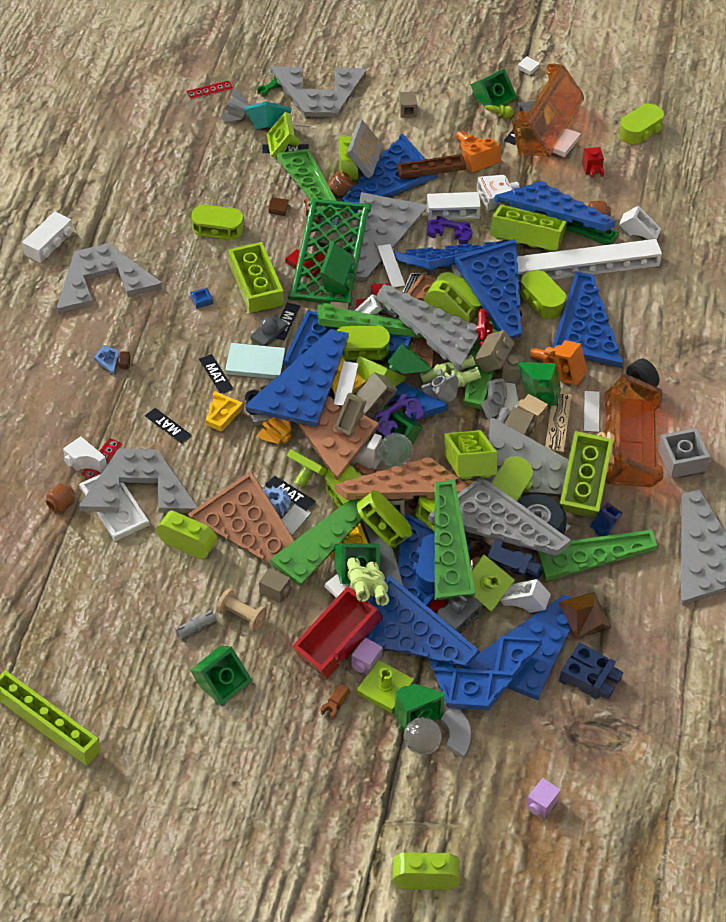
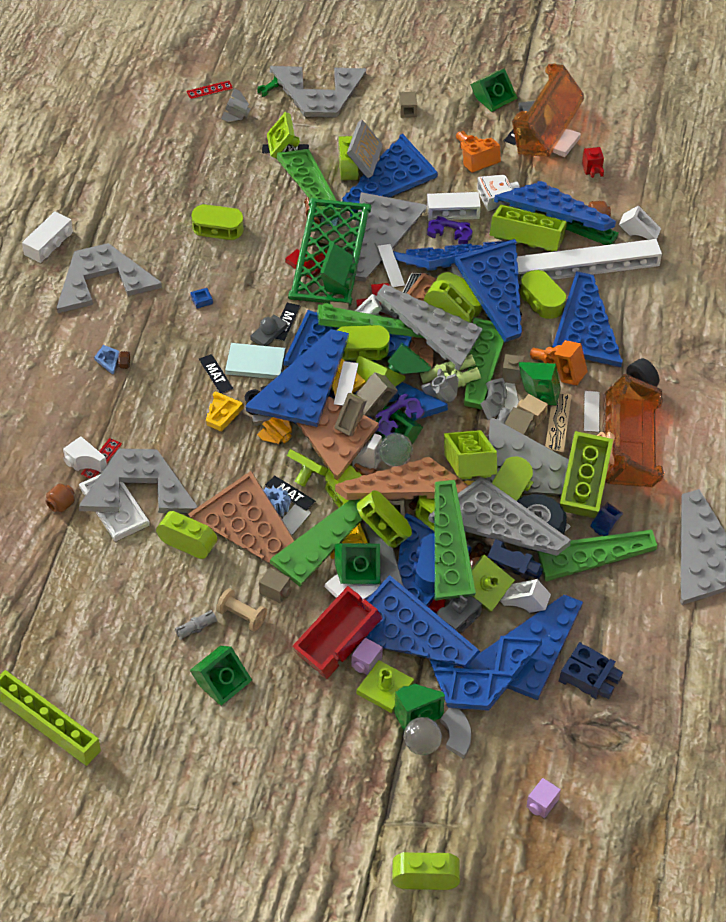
black sticker [145,408,191,443] -> none
lime brick [228,242,284,314] -> none
teal slope [245,101,292,129] -> none
reddish brown tile [268,197,289,216] -> none
dark orange bar [321,683,351,720] -> none
dark orange head [327,171,353,197] -> none
yellowish green pin [347,558,389,606] -> none
reddish brown tile [397,154,466,179] -> none
dark tan brick [474,330,514,372] -> none
red piece [476,309,493,346] -> none
lime bar [485,105,514,118] -> none
white tile [517,57,540,75] -> none
reddish brown slope [559,592,611,639] -> none
lime brick [619,103,664,145] -> none
light grey brick [658,428,710,478] -> none

